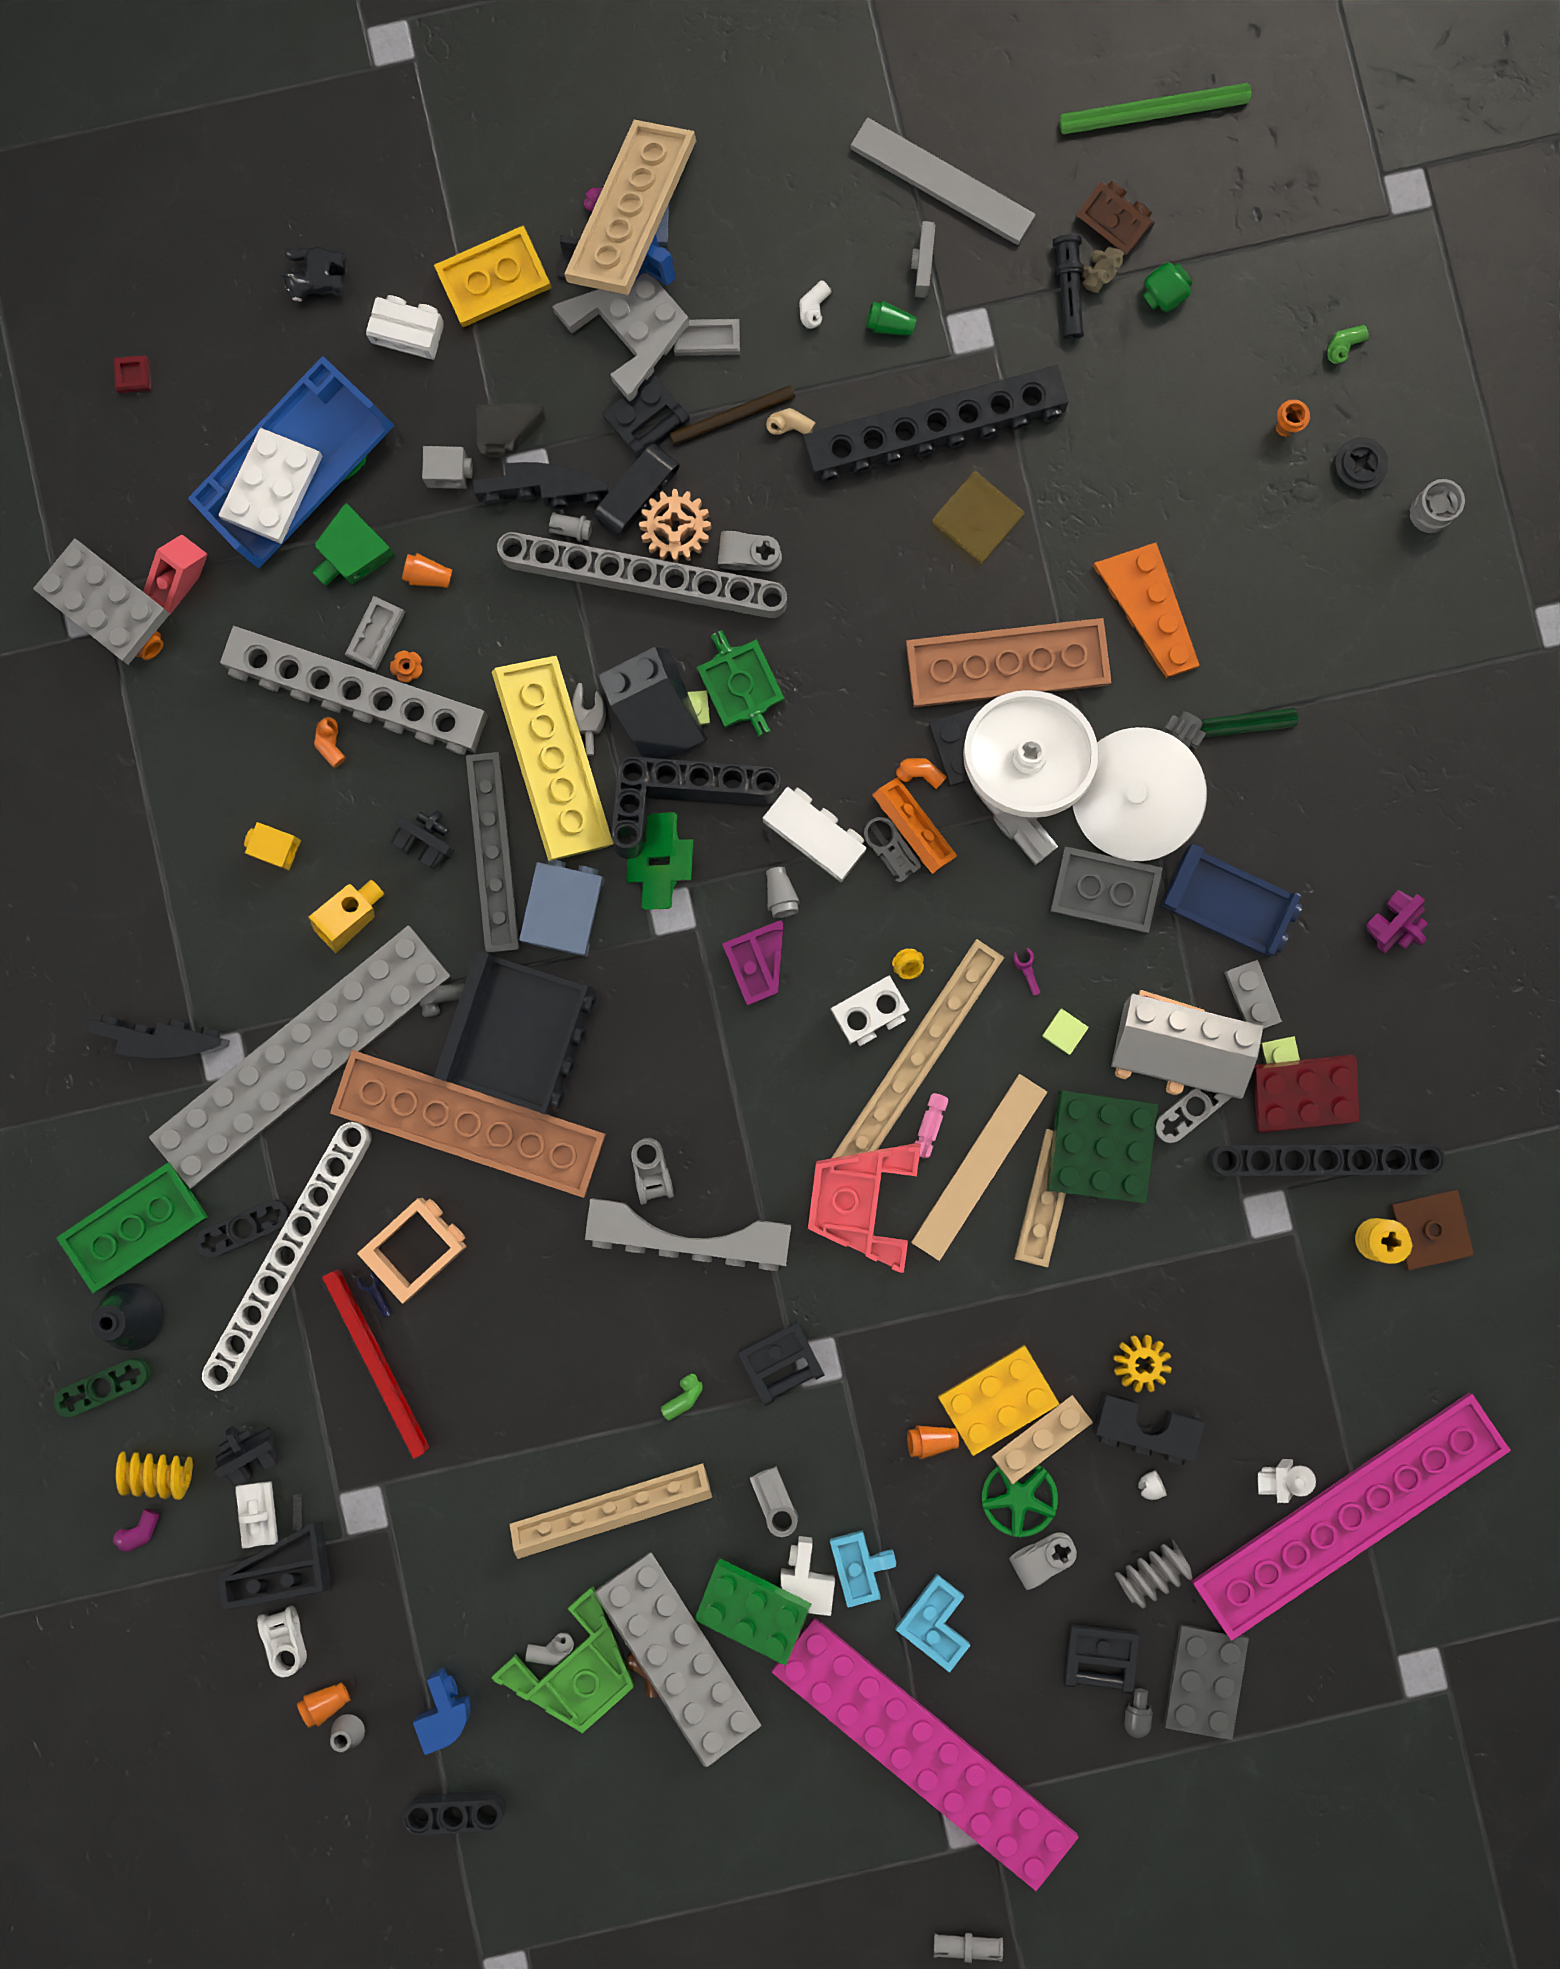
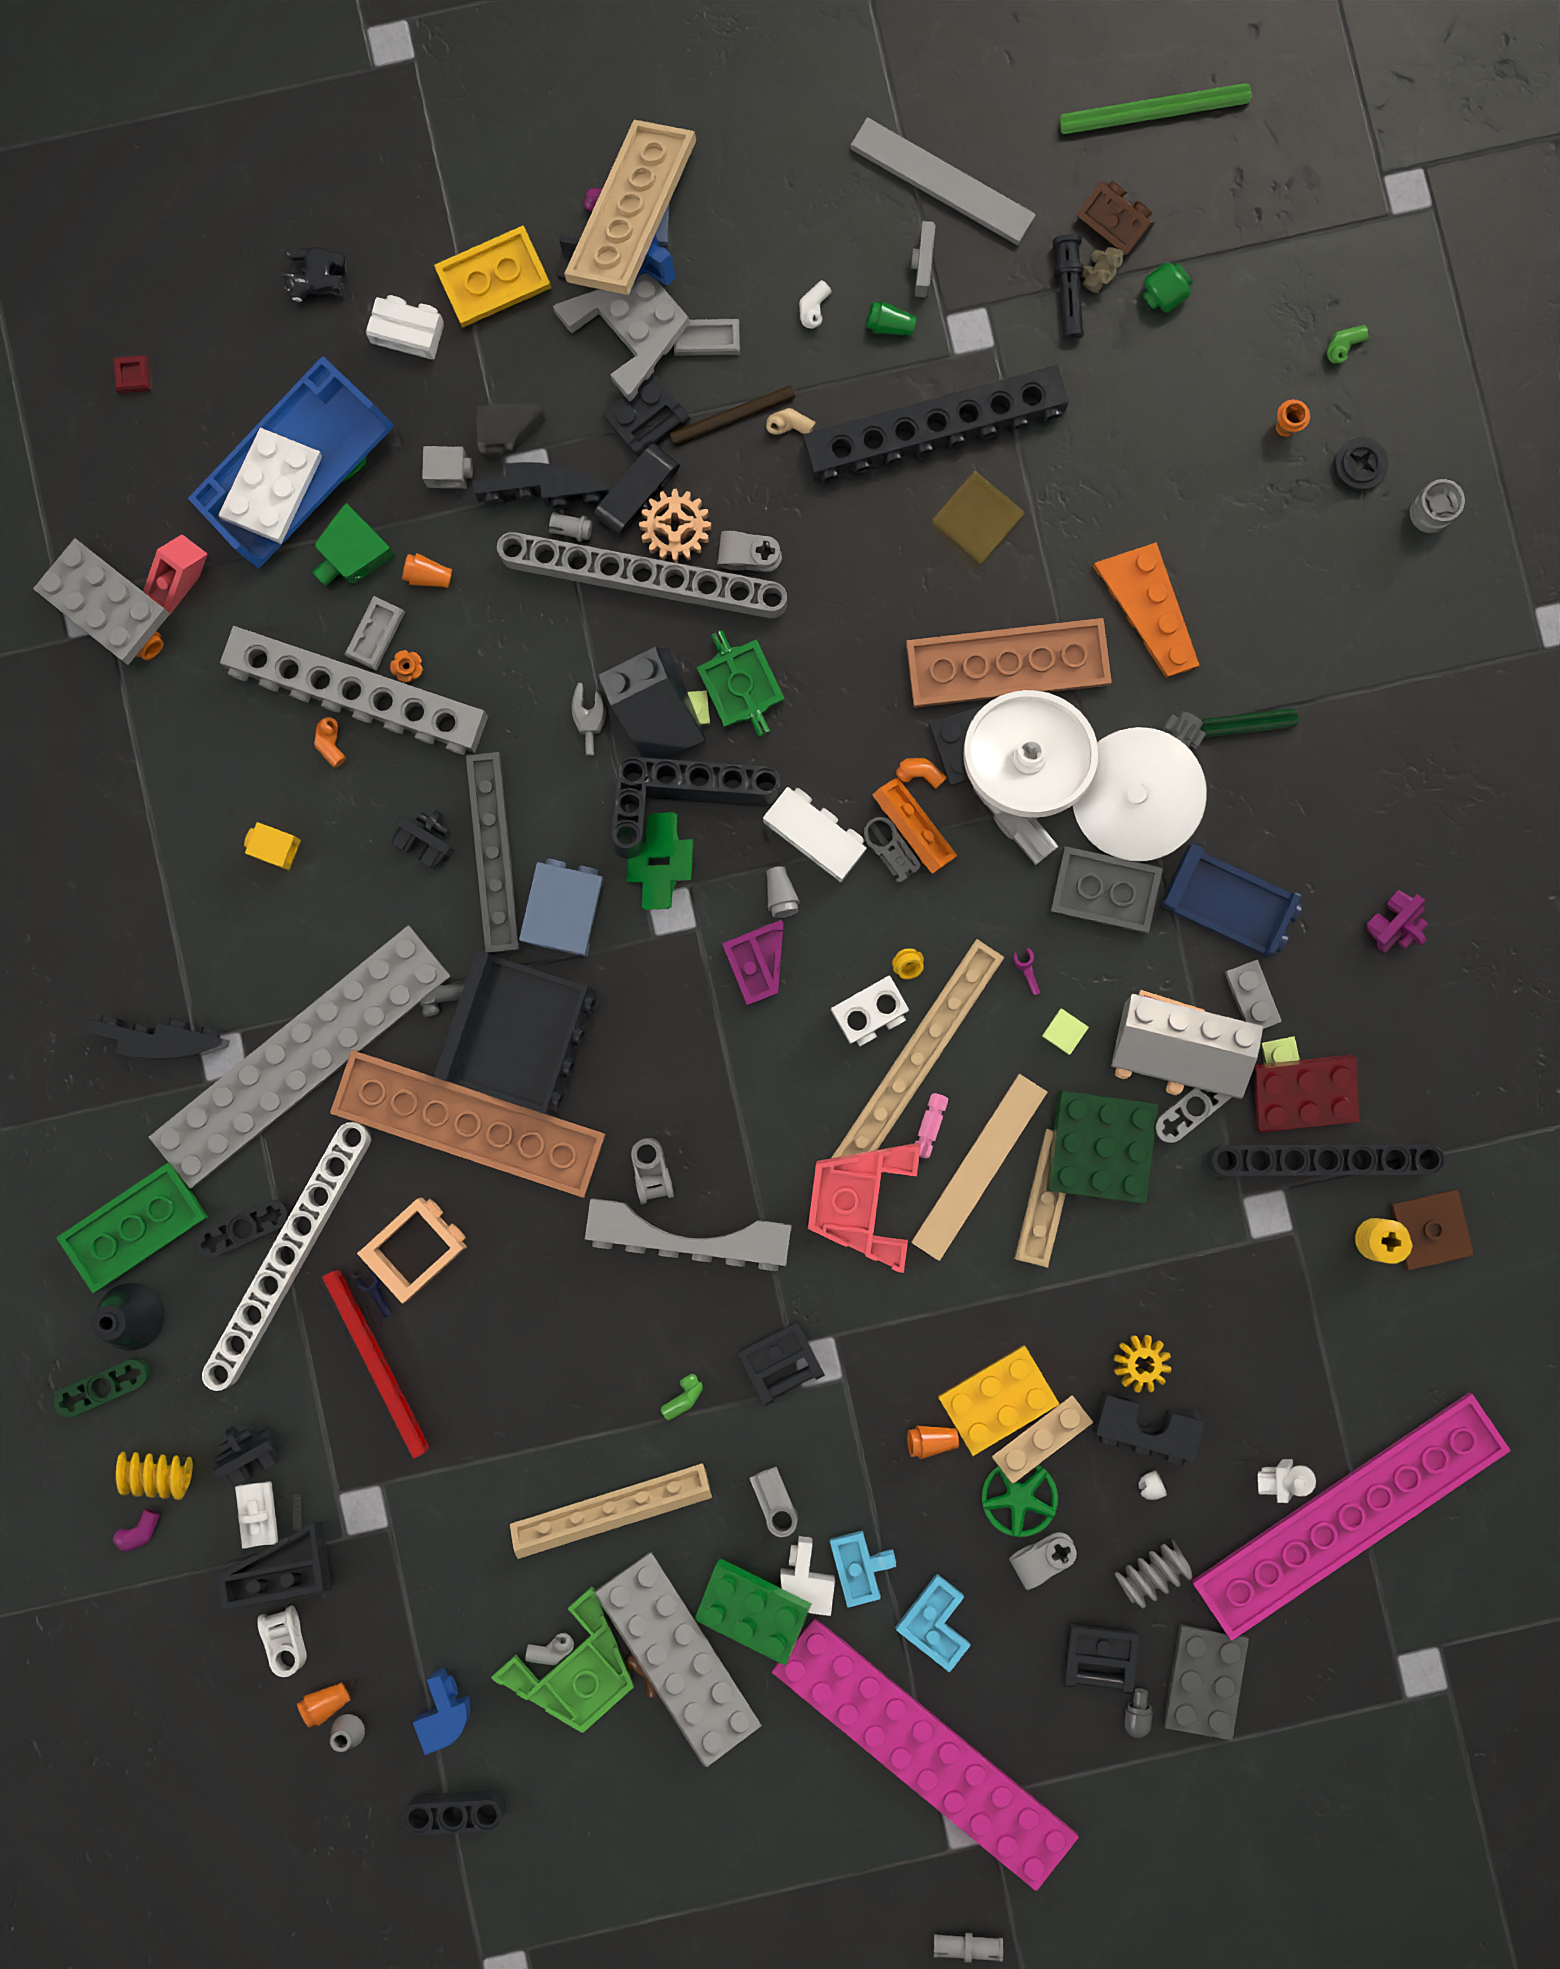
yellow torso [309,880,384,954] -> none
light yellow plate [492,656,613,861] -> none

